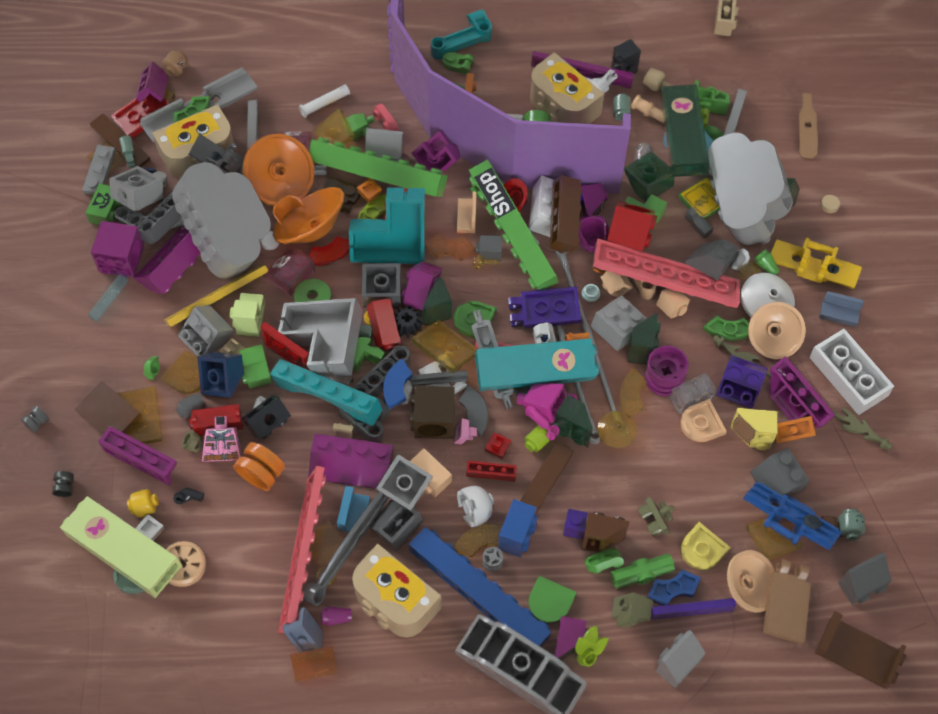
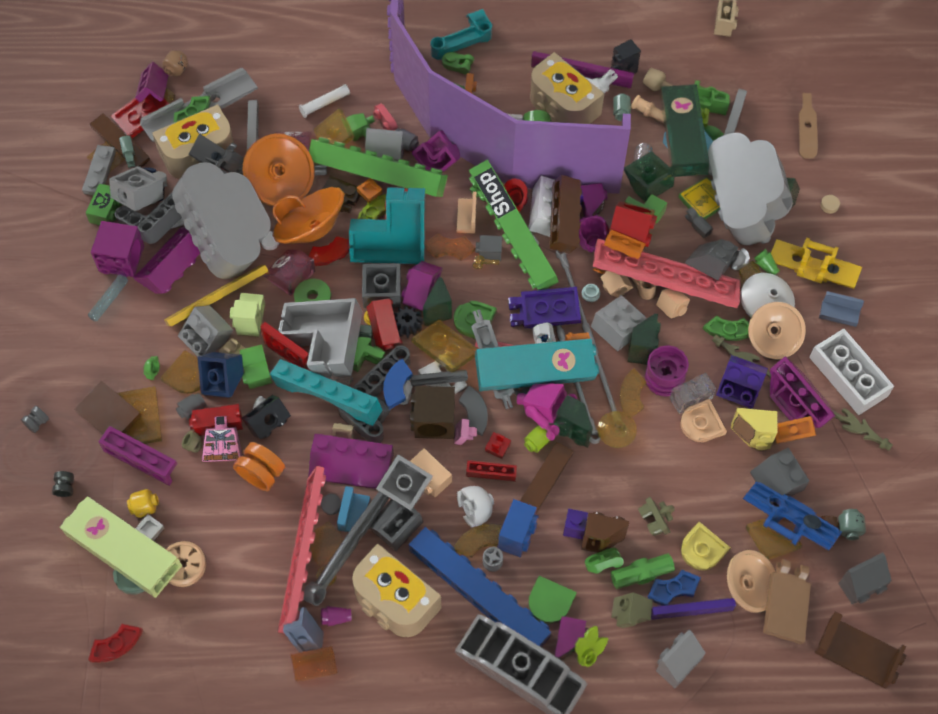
black arm [173,488,205,504] -> none
none -> red tile [88,624,143,662]
none -> dark grey tile [321,494,341,515]
none -> dark grey brick [395,128,419,152]
none -> orange plate [604,230,645,259]

